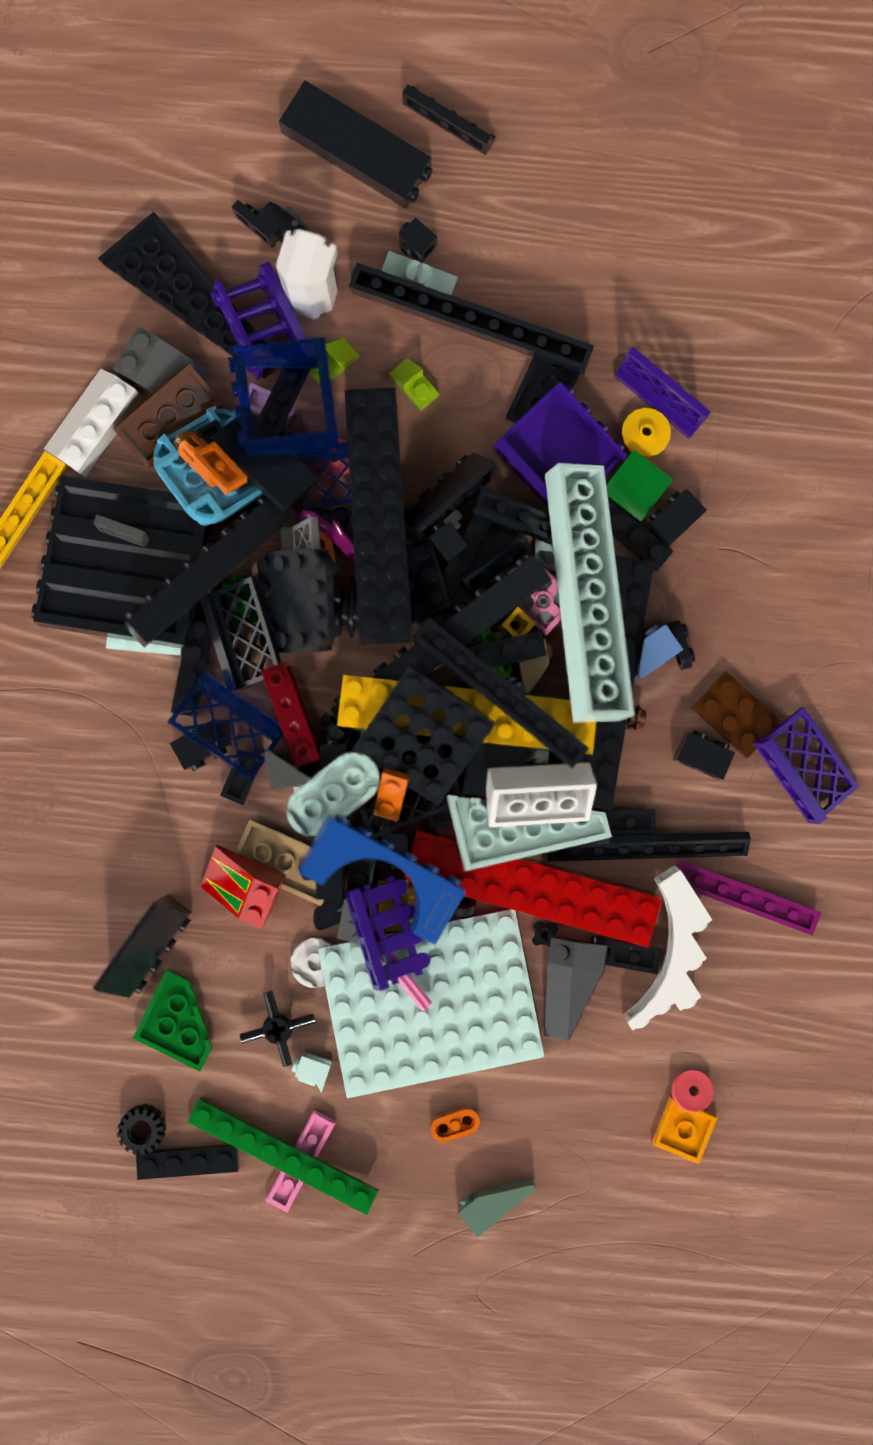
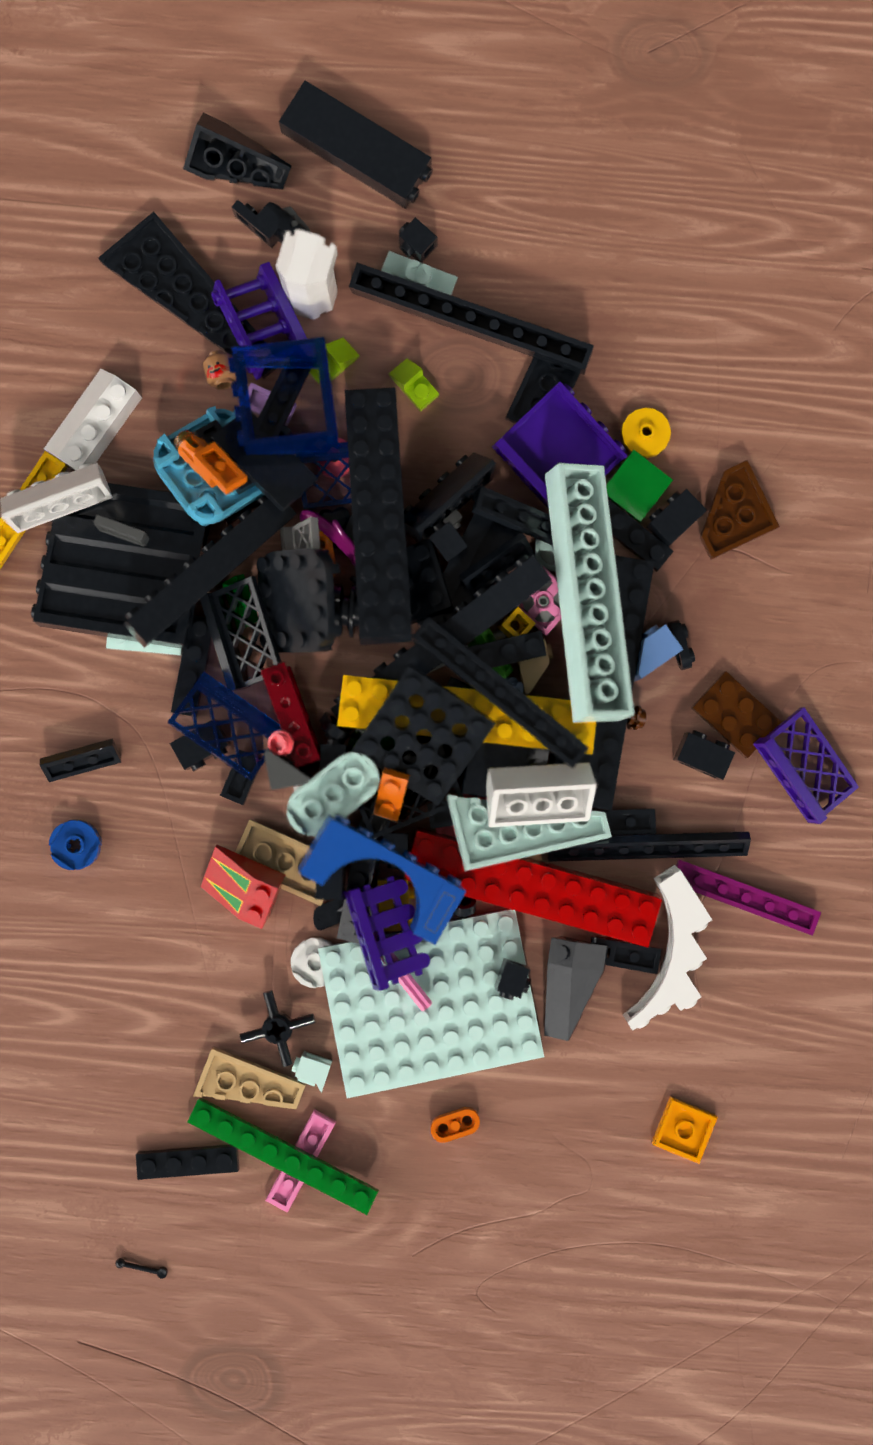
black slope [92,895,192,998] -> none
dark grey slope [113,326,208,395] -> none
reddish brown plate [113,363,222,468] -> none
black tyre [117,1104,166,1155] -> none
green plate [132,969,213,1072] -> none
black hinge [402,84,496,155] -> none
sand green slope [458,1177,537,1238] -> none
black plate [532,921,558,948] -> none
dark purple fence [614,346,711,439] -> none
coral piece [672,1070,714,1112] -> none
none -> white slope [0,463,113,533]
none -> black plate [40,738,121,782]
none -> blue plate [49,820,102,870]
none -> black hinge [115,1258,168,1279]
none -> black wedge [183,113,292,190]
none -> tan wing [193,1047,306,1109]
none -> medium nougat head [203,350,238,390]
none -> coral plate [268,730,293,756]
none -> black brick [494,958,531,1000]
none -> reddish brown plate [700,460,780,560]

